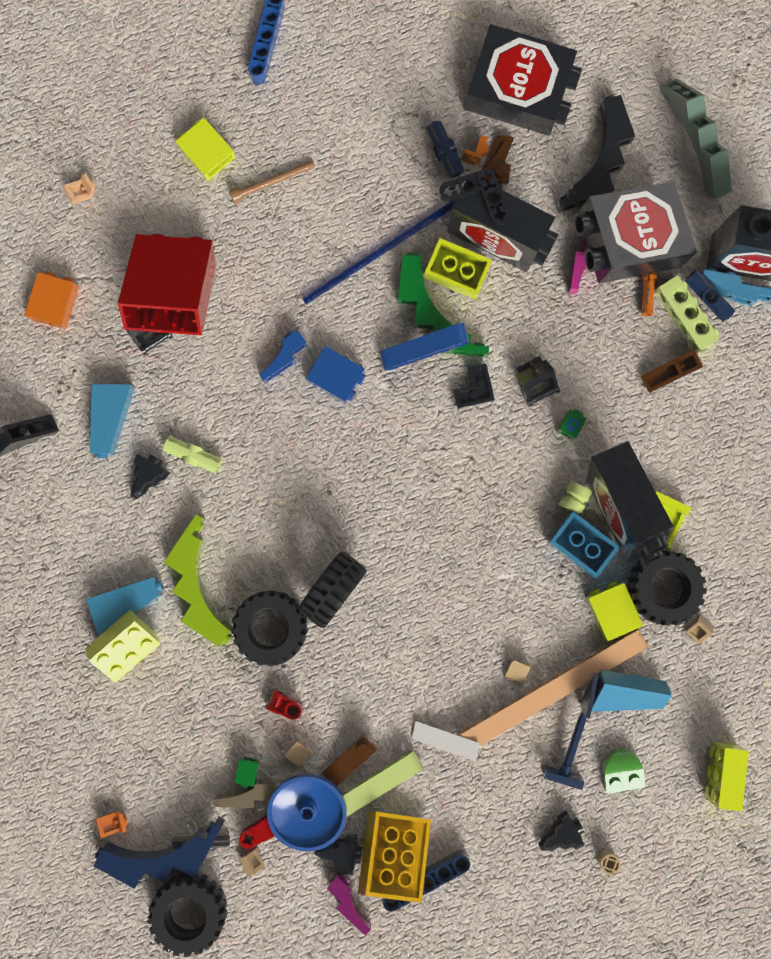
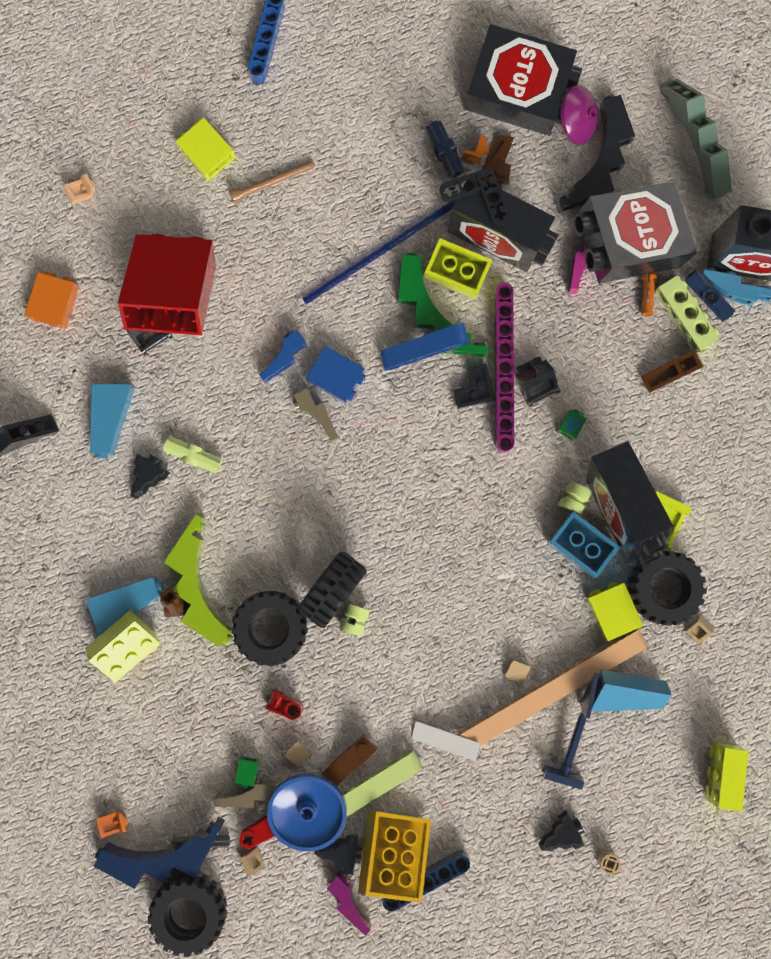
bright green slope [601,748,645,794] -> none
none -> reddish brown piece [160,589,186,618]
none -> dark tan slope [293,388,339,442]
none -> yellowish green wheel [338,602,370,636]
none -> magenta beam [494,282,515,453]
none -> magenta dish [561,85,598,145]

